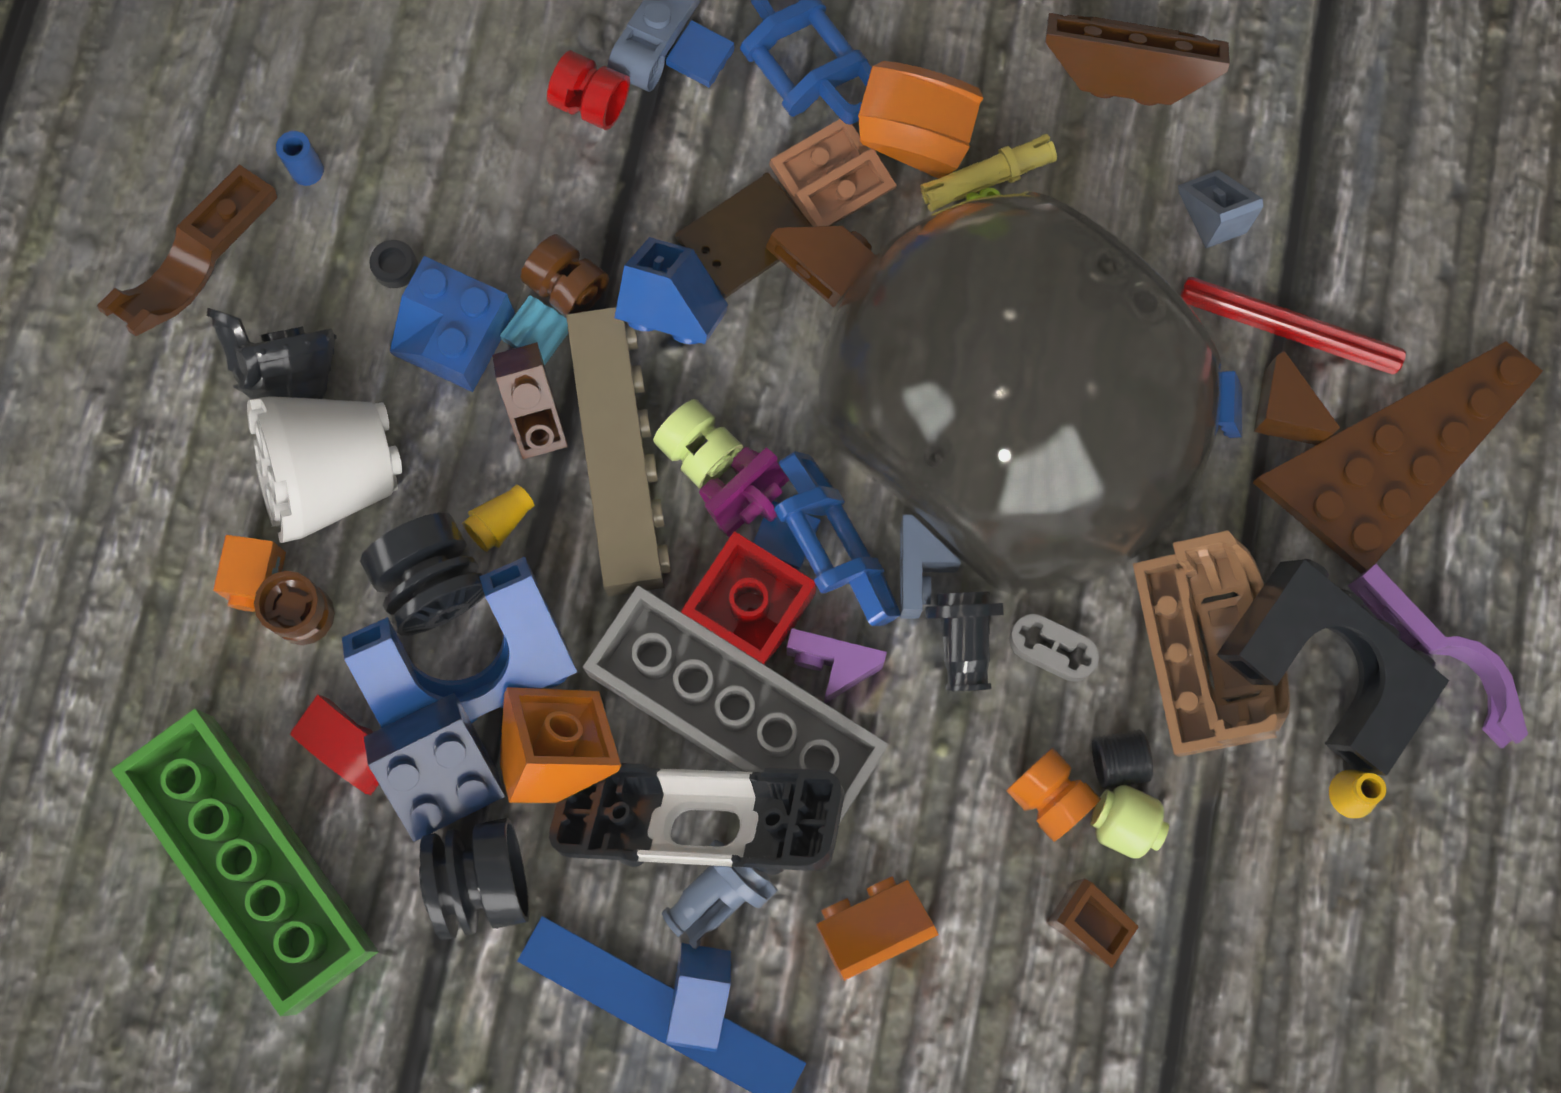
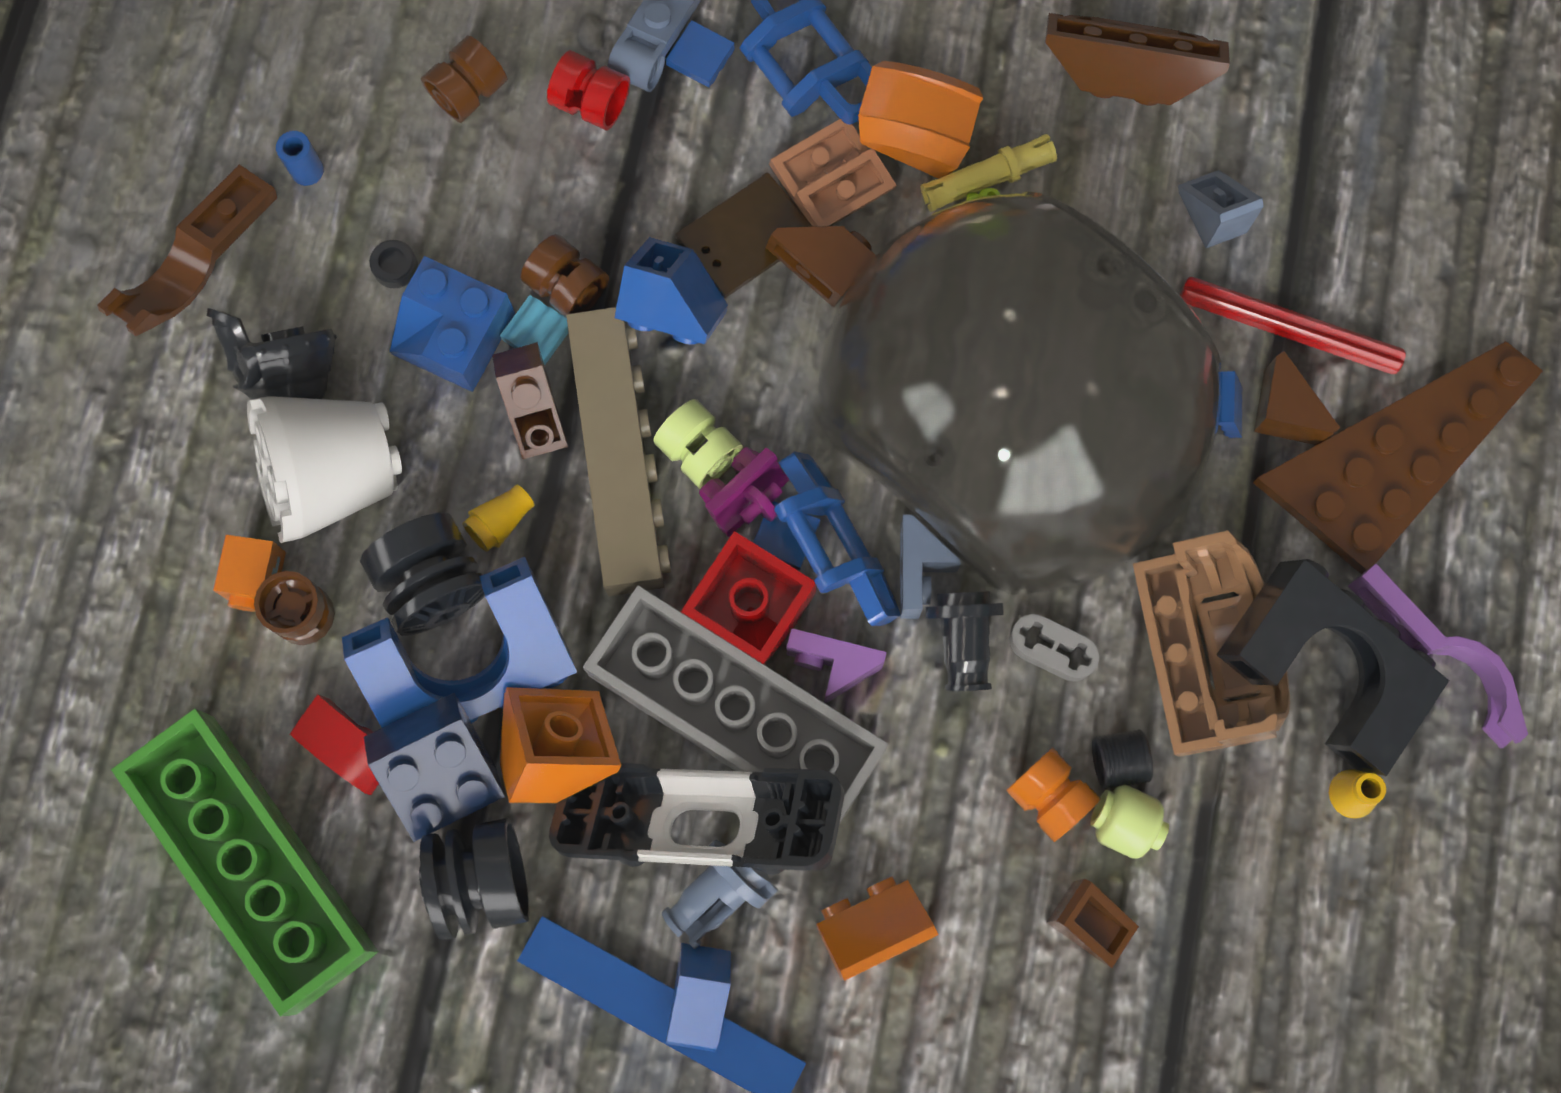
none -> reddish brown wheel [421,35,508,123]

